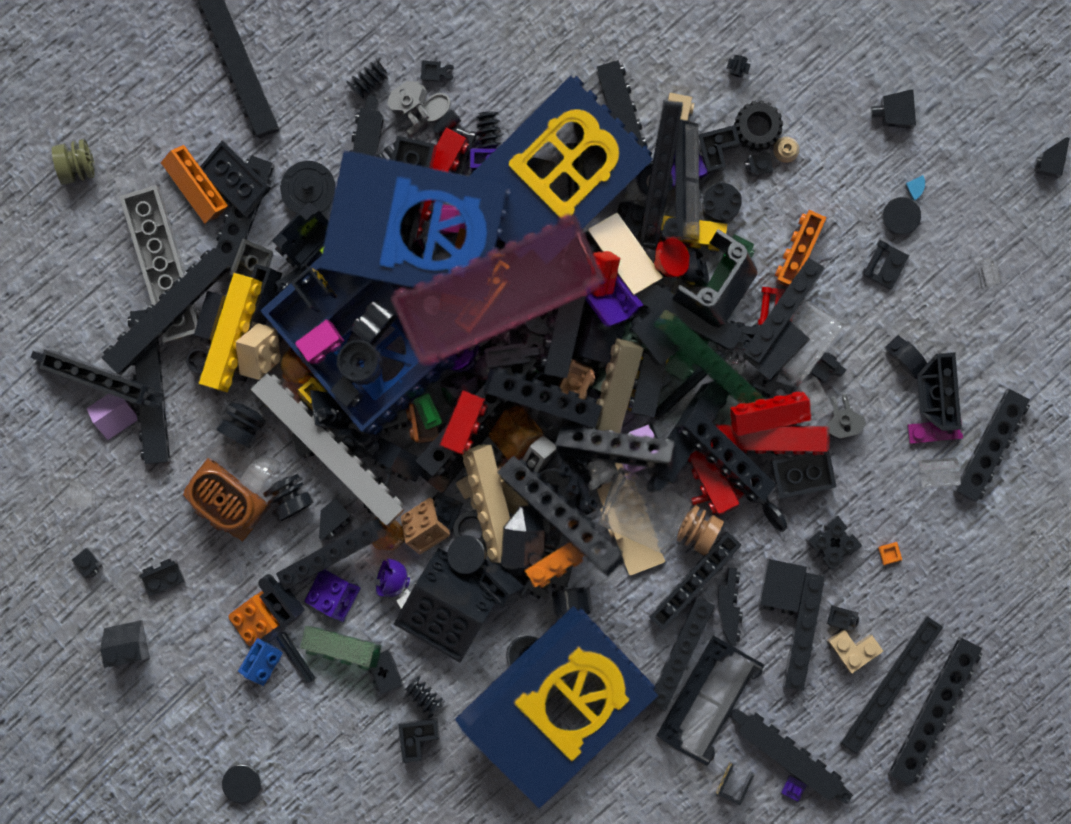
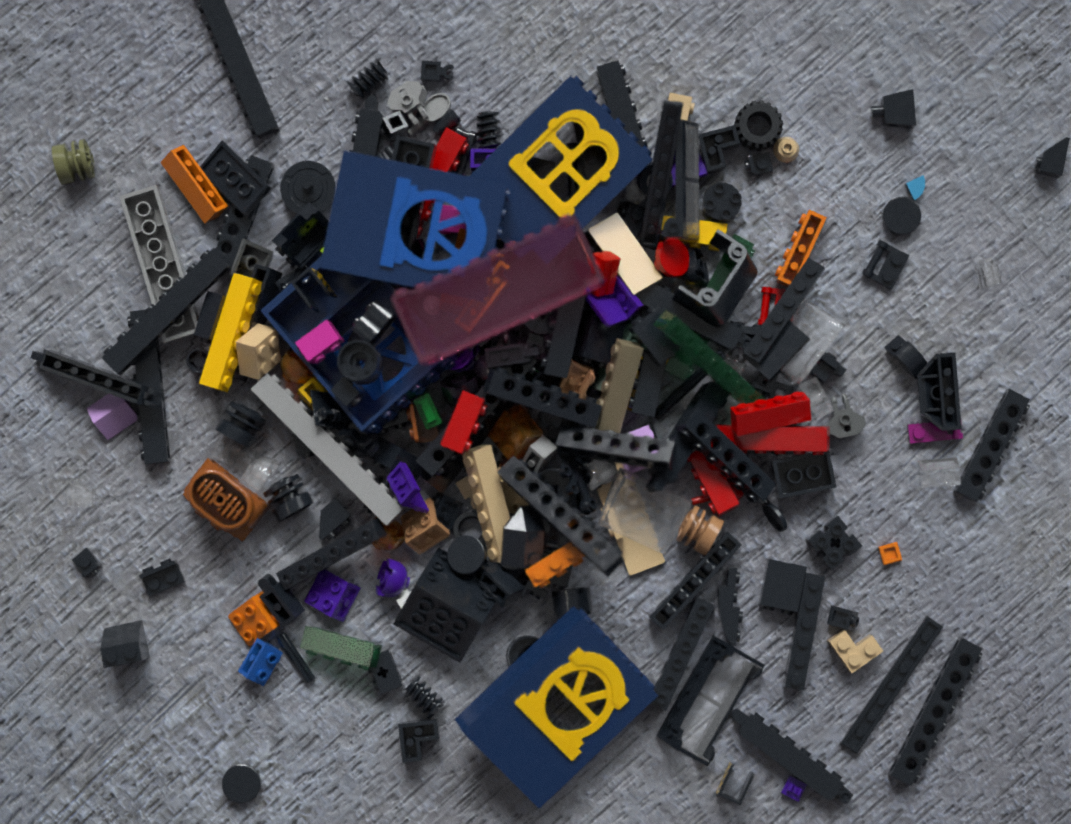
black gear [726,55,751,78] -> none
none -> black brick [382,110,408,143]
none -> dark purple bracket [386,462,429,513]

